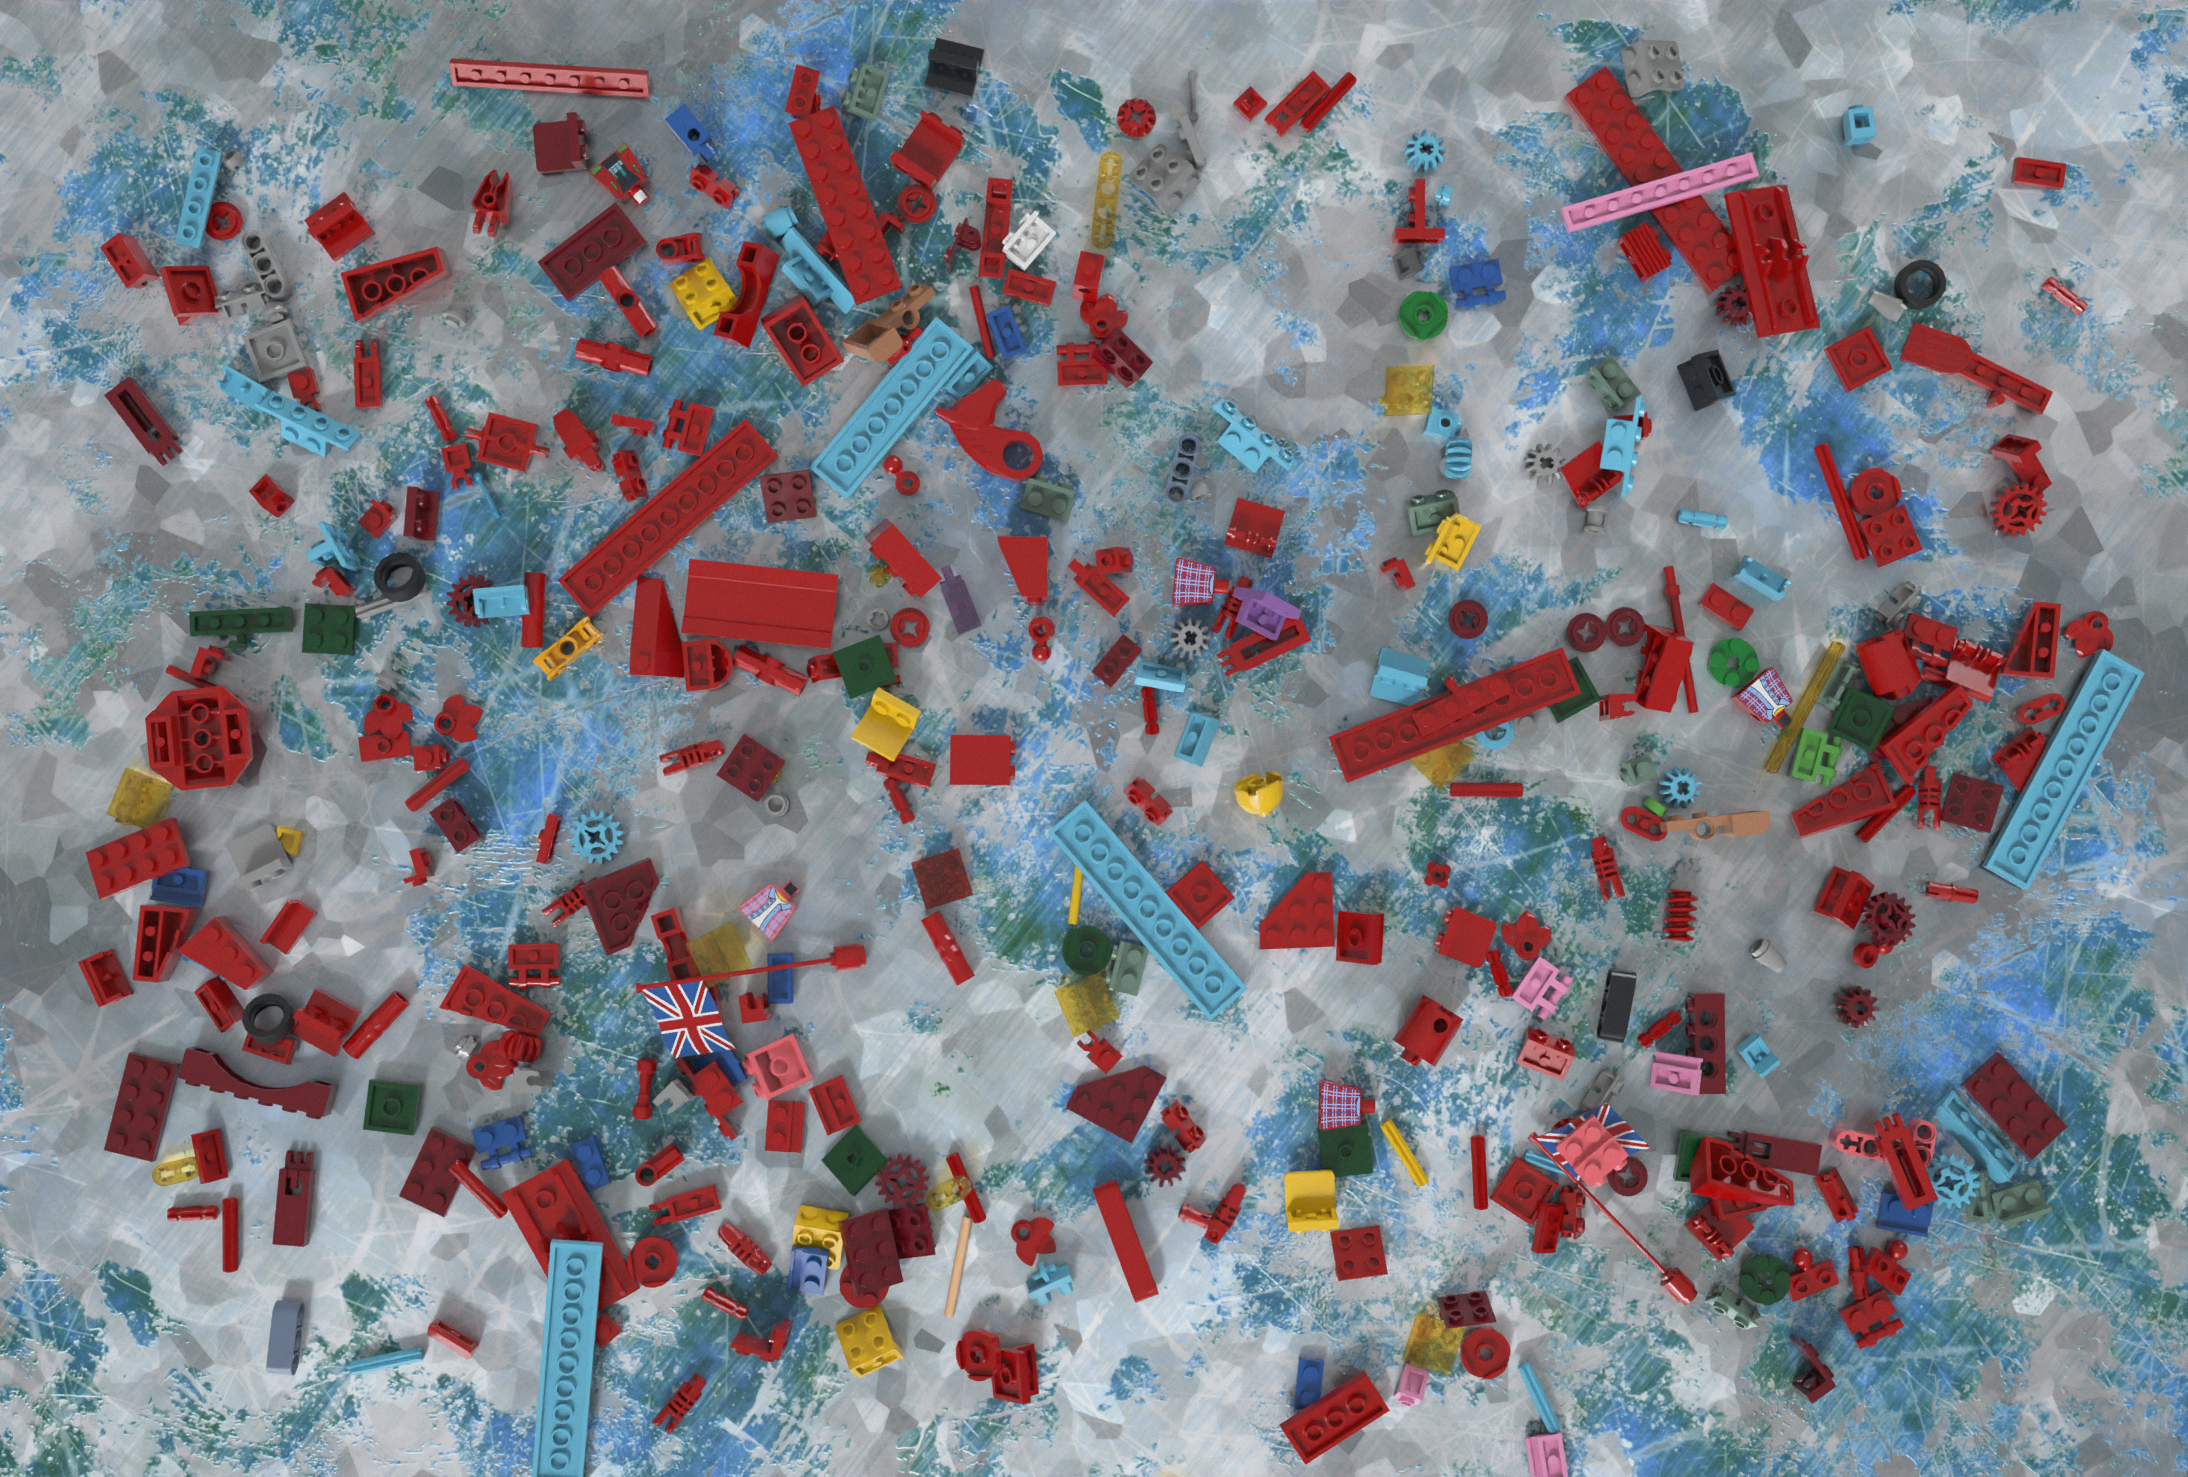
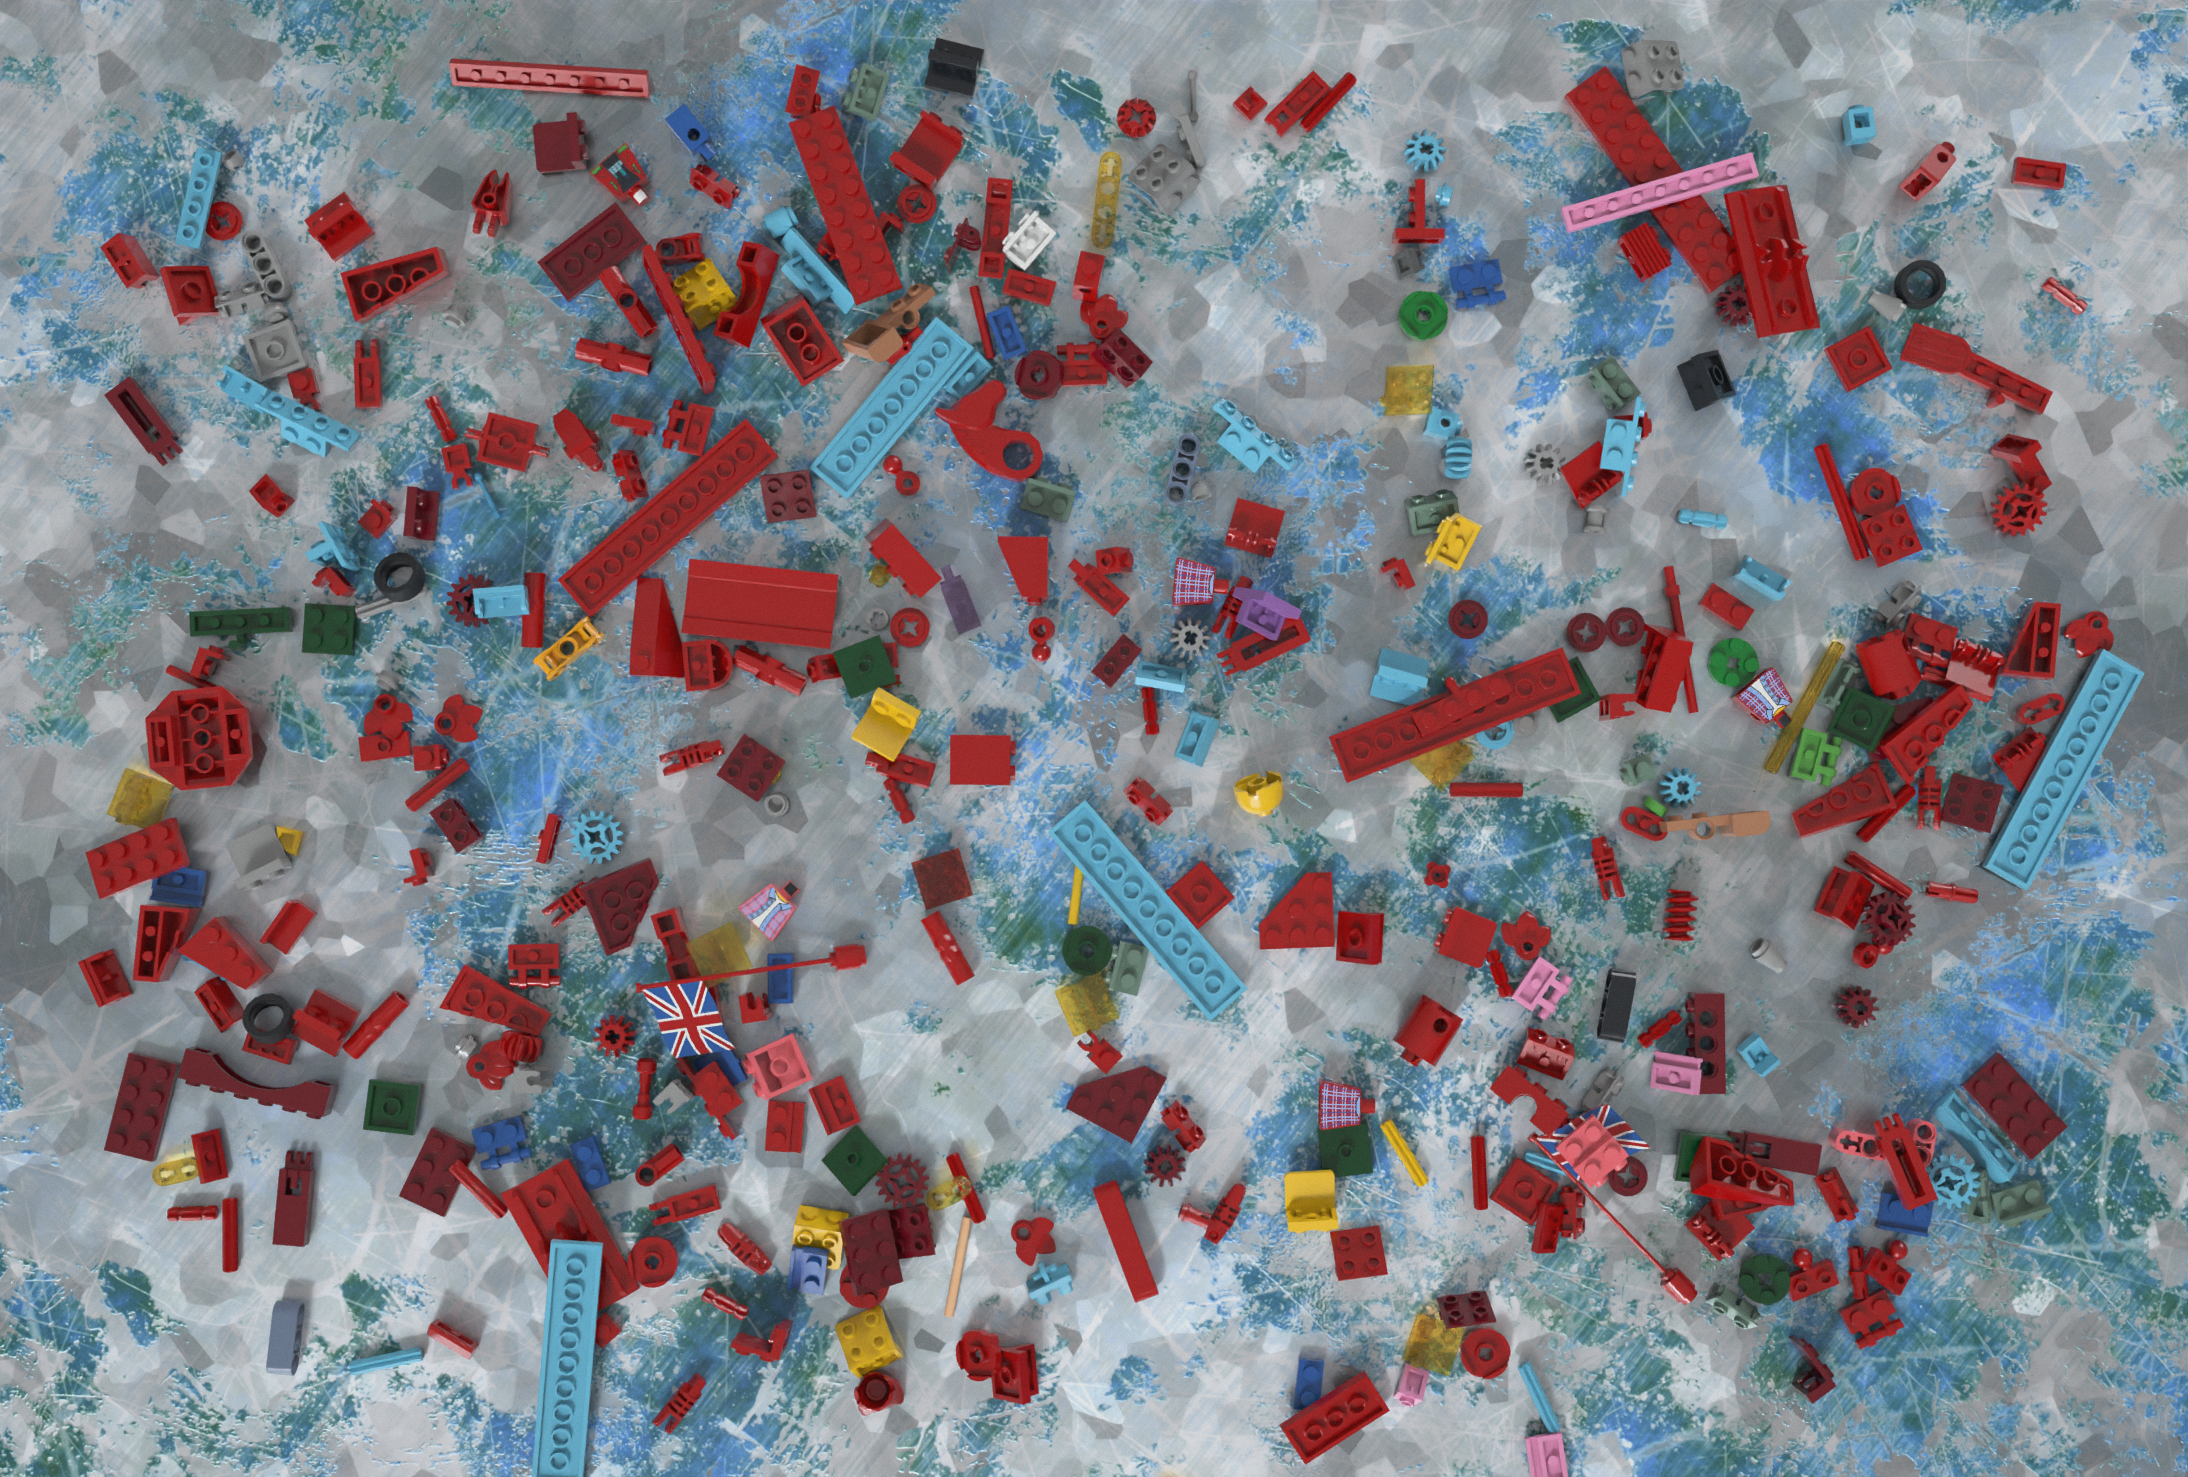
none -> red gear [593,1015,637,1058]
none -> red plate [641,244,717,395]
none -> red hair [854,1372,904,1416]
none -> dark red plate [1014,350,1064,401]
none -> red arch [1490,1065,1569,1138]
none -> red axle [1844,851,1913,900]
none -> torso [1898,142,1957,202]

